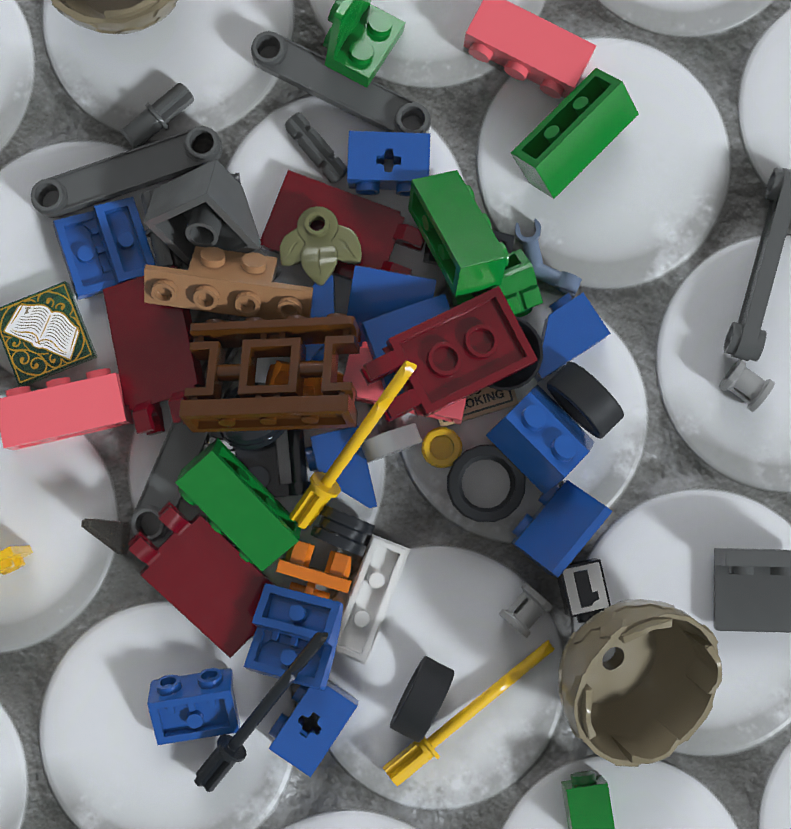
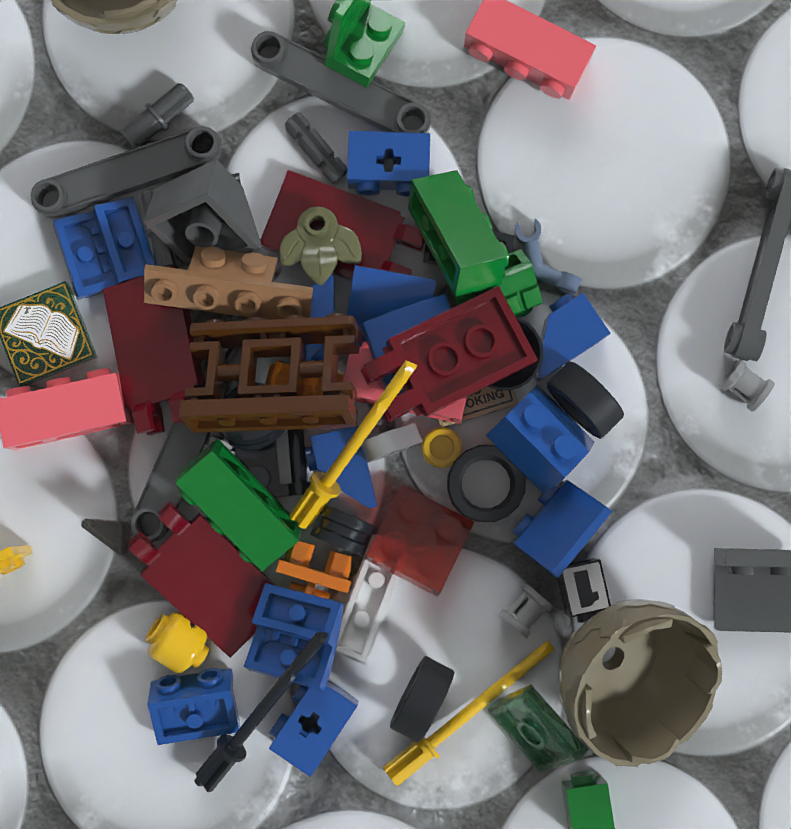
green brick [511,68,639,199] -> none
none -> yellow head [145,611,210,673]
none -> clear red plate [364,485,474,597]
none -> clear green tile [487,684,588,772]

